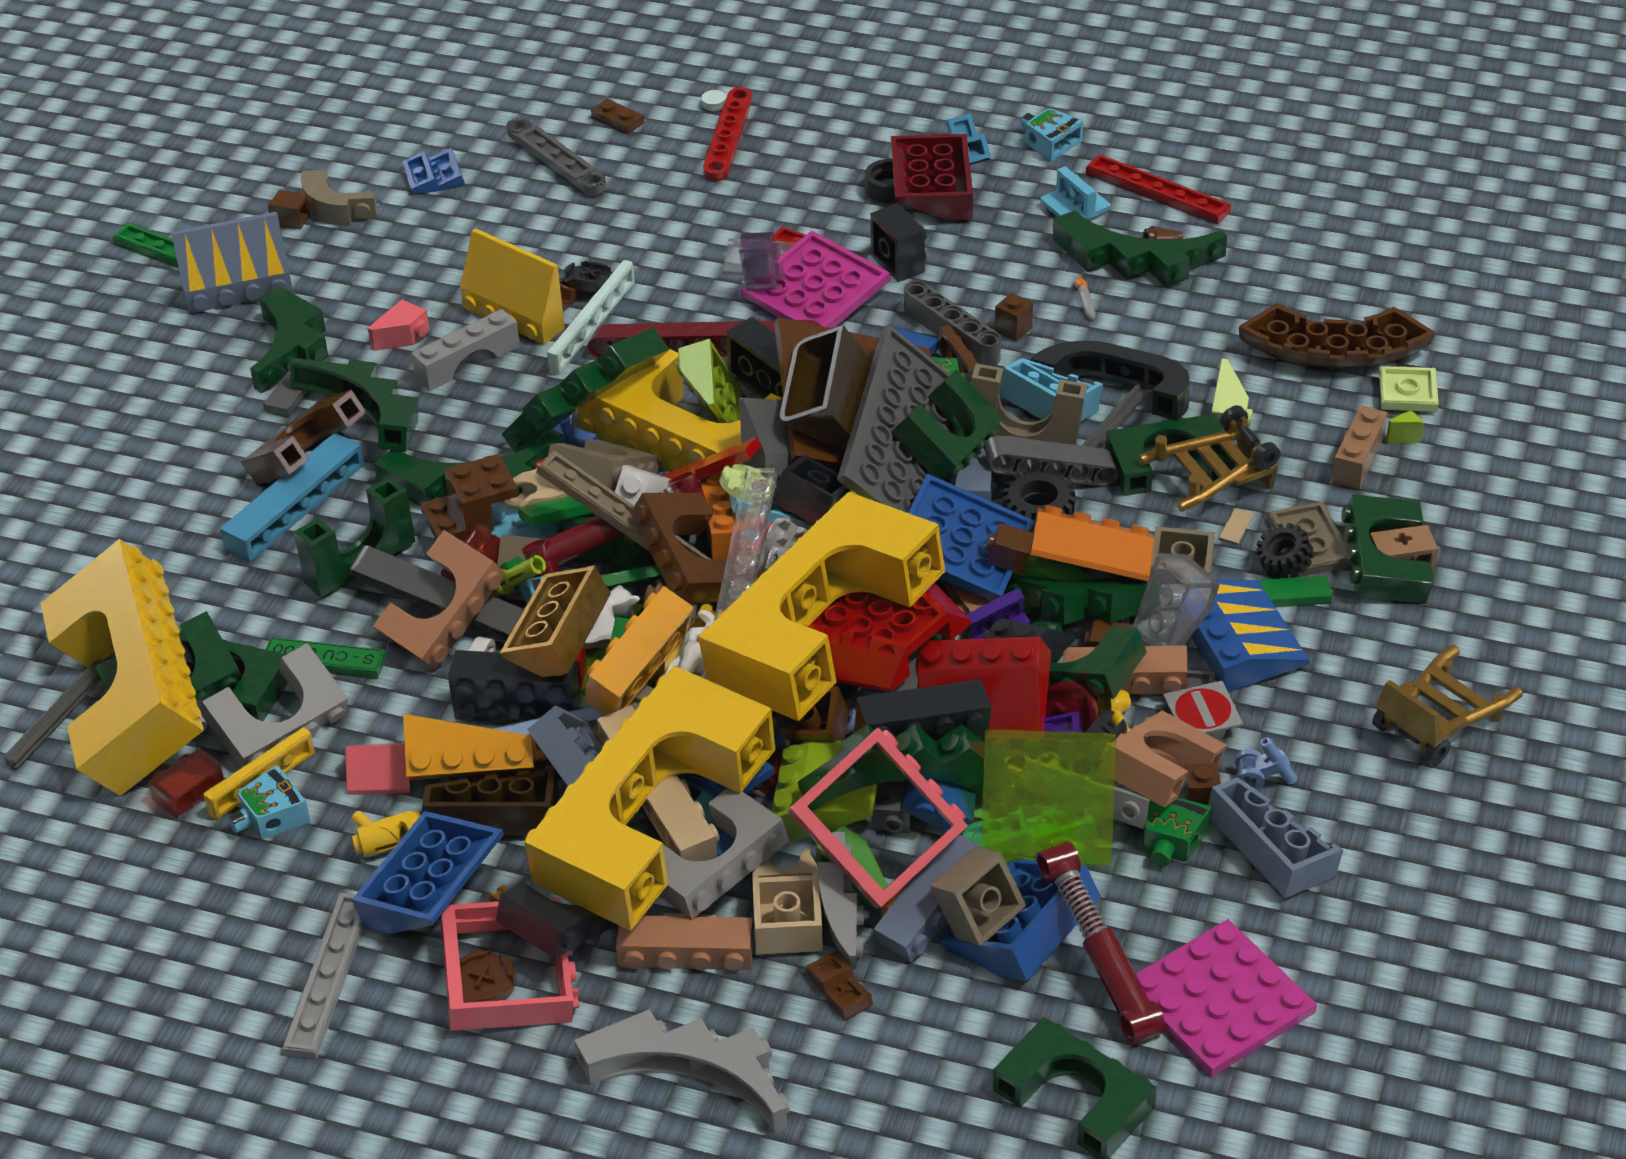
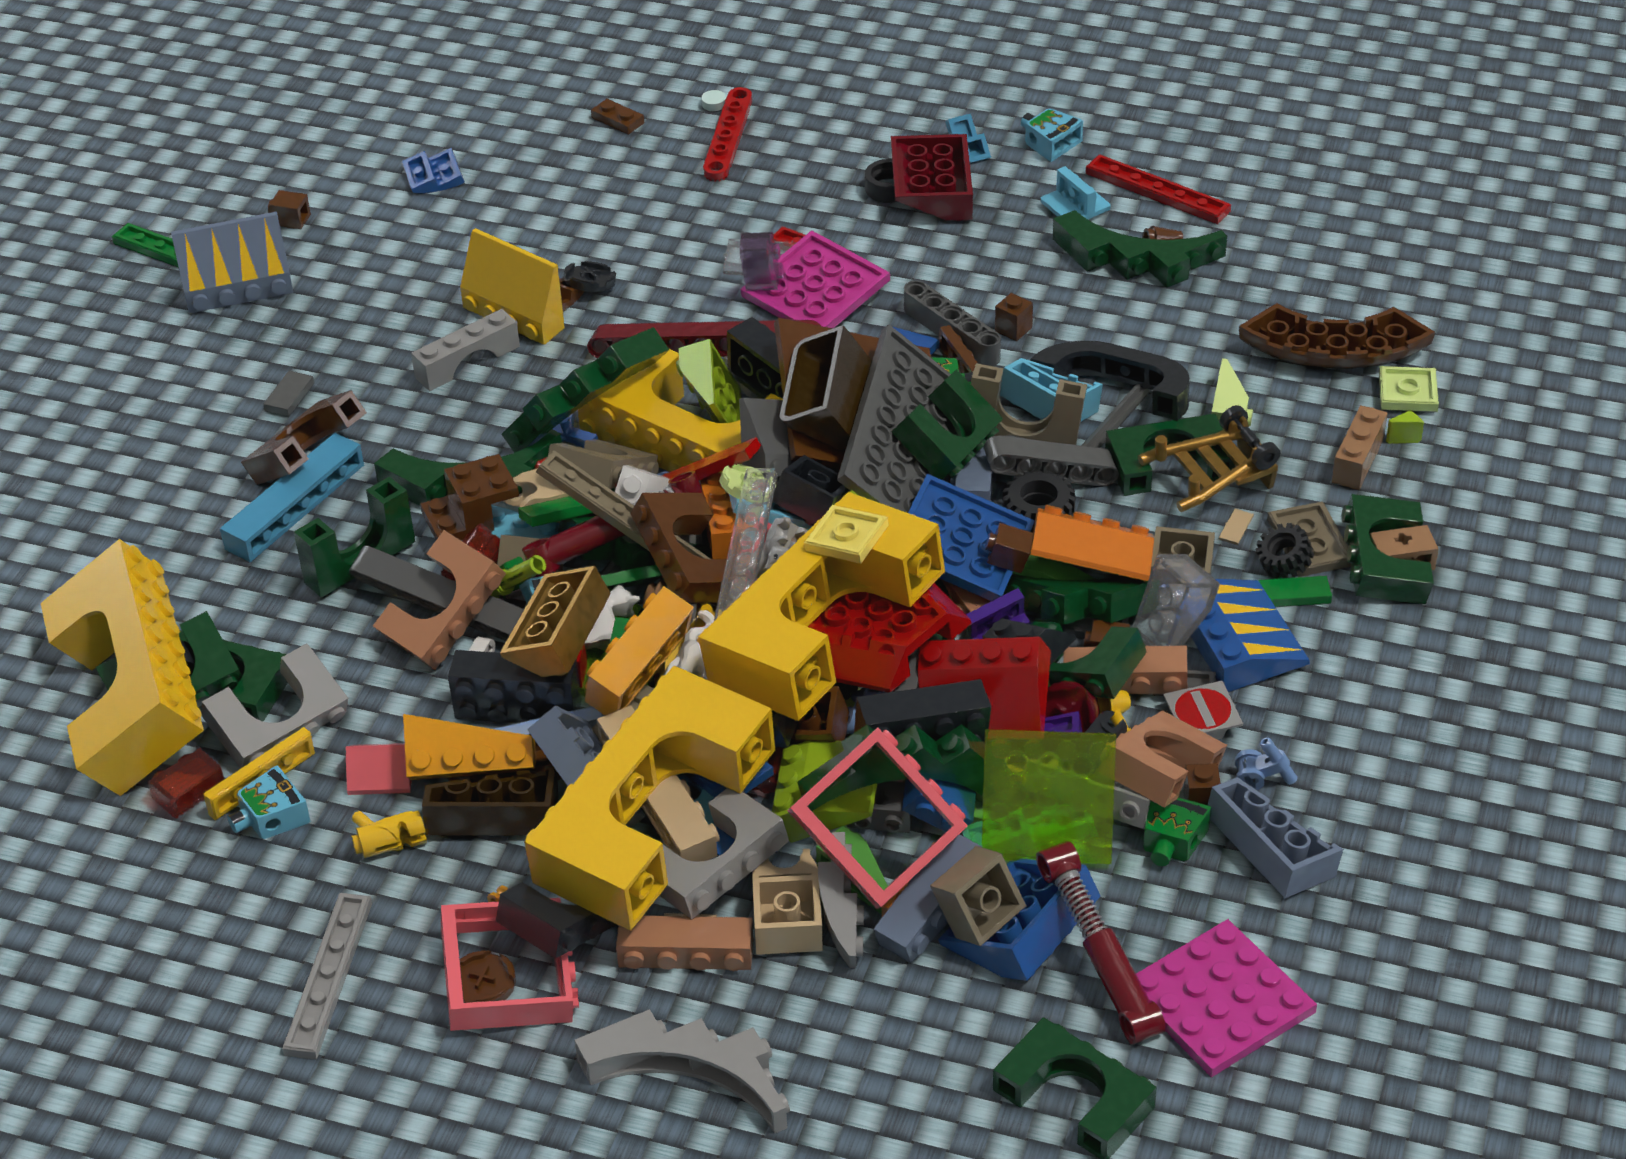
dark grey axle [4,659,104,769] -> none
dark green arch [250,285,329,393] -> none
green tile [265,637,387,678] -> none
dark green arch [290,358,419,452] -> none
dark tan arch [301,170,378,226] -> none
blue slope [352,811,504,934] -> none
coral slope [368,300,430,351] -> none
dark grey plate [507,117,606,195] -> none
light aqua tile [547,260,635,375] -> none
reddish brown slope [806,951,873,1019] -> none
black brick [870,203,927,283] -> none
light grey piece [1075,276,1096,320] -> none
pearl gold hand [1372,644,1523,767] -> none
none -> light yellow tile [804,505,889,564]

